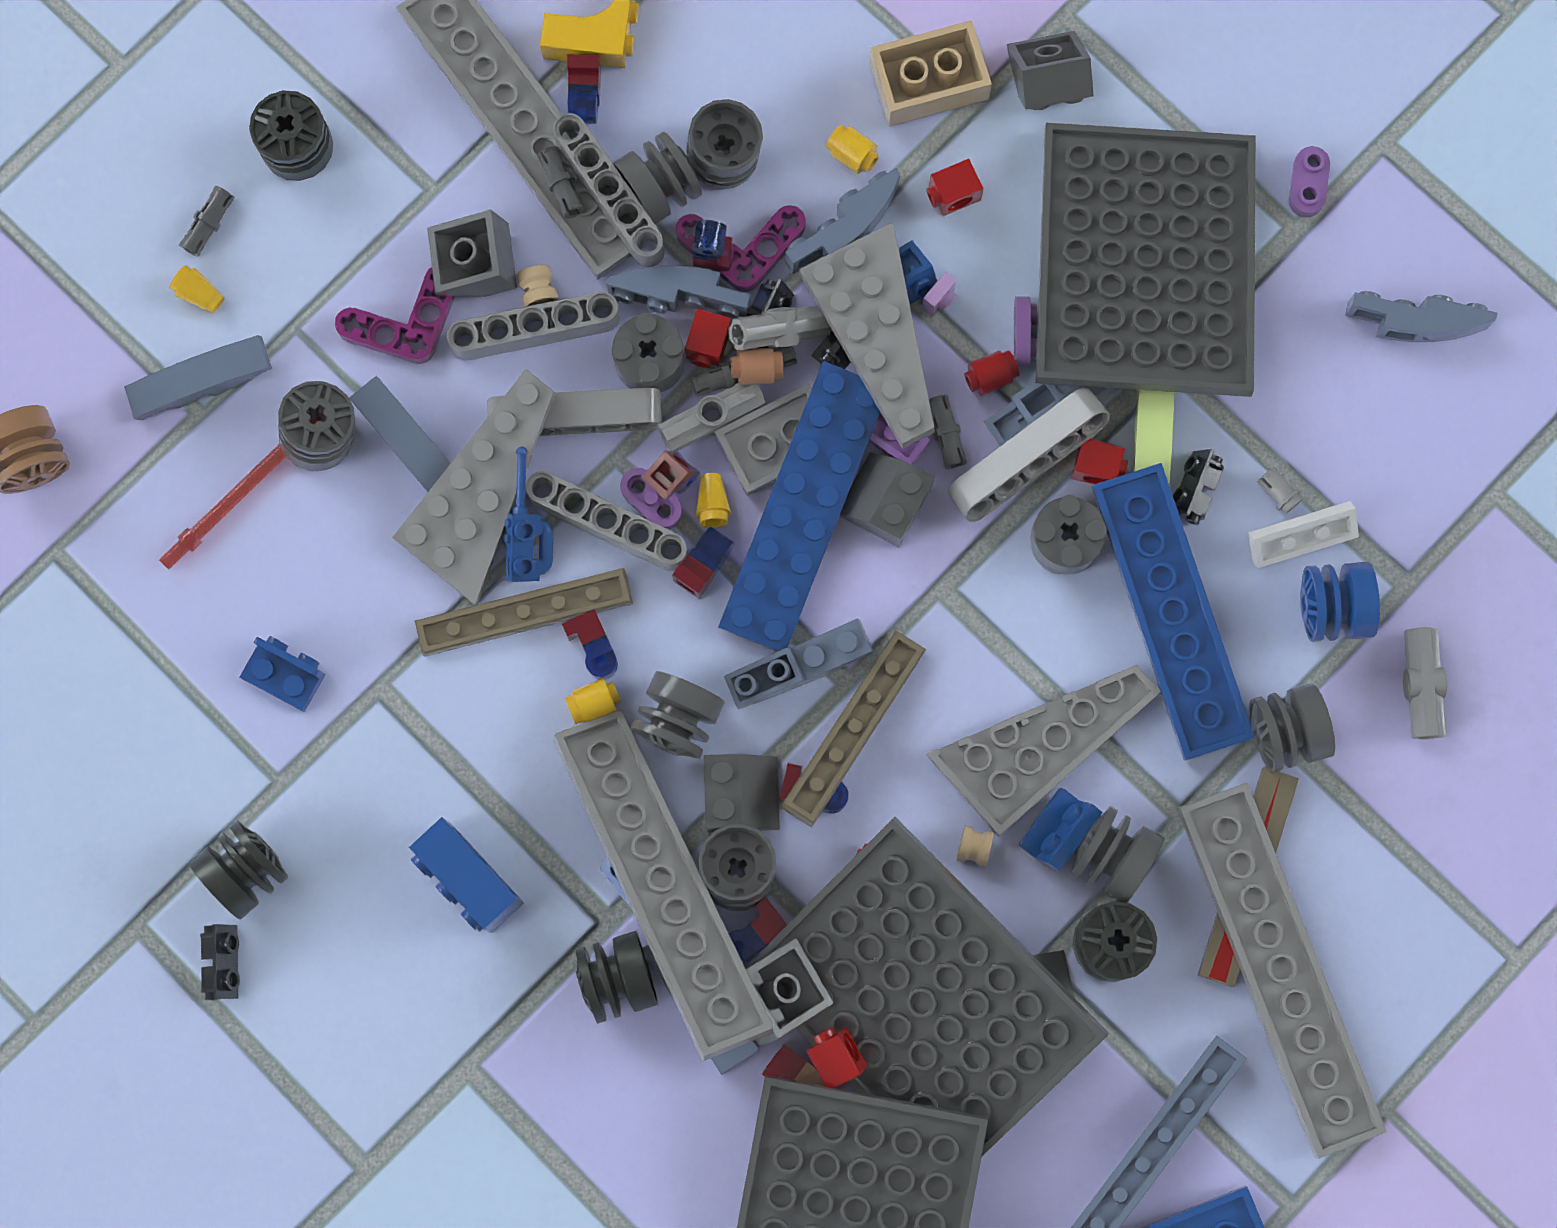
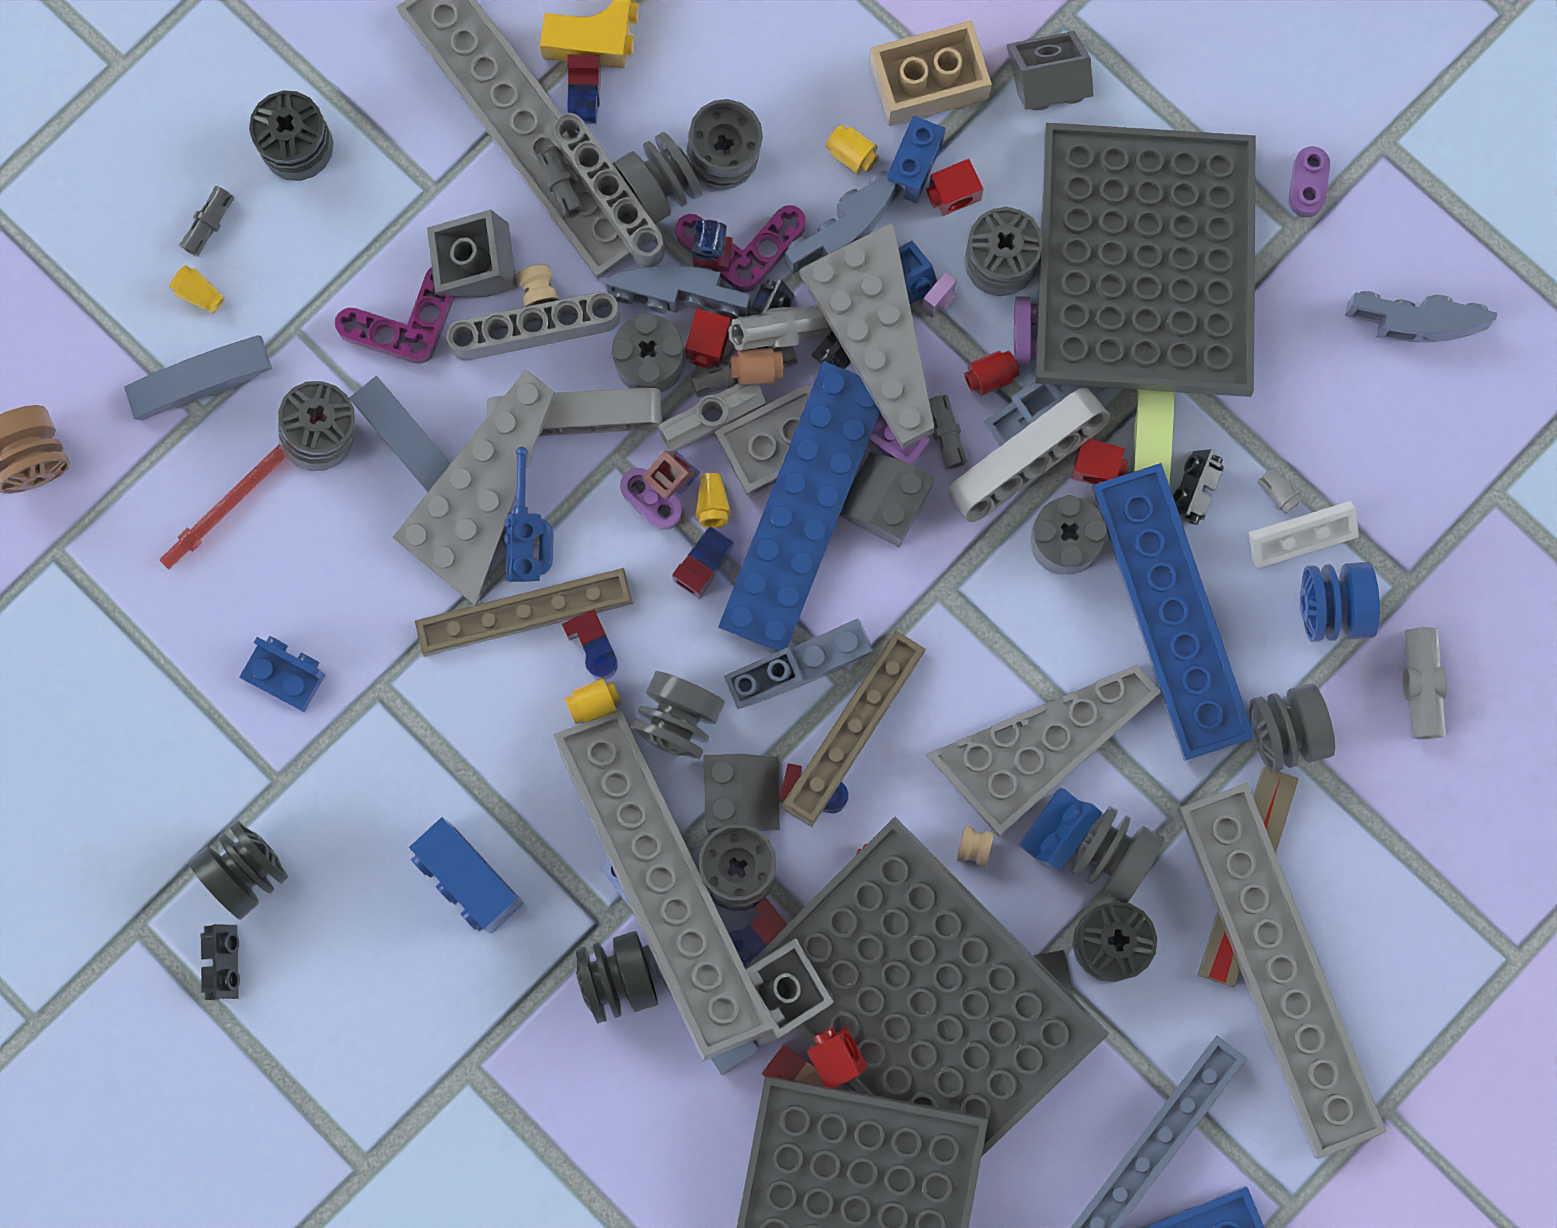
light grey beam [526,471,688,571] -> none
none -> blue bracket [887,116,946,204]
none -> dark grey wheel [964,207,1043,296]

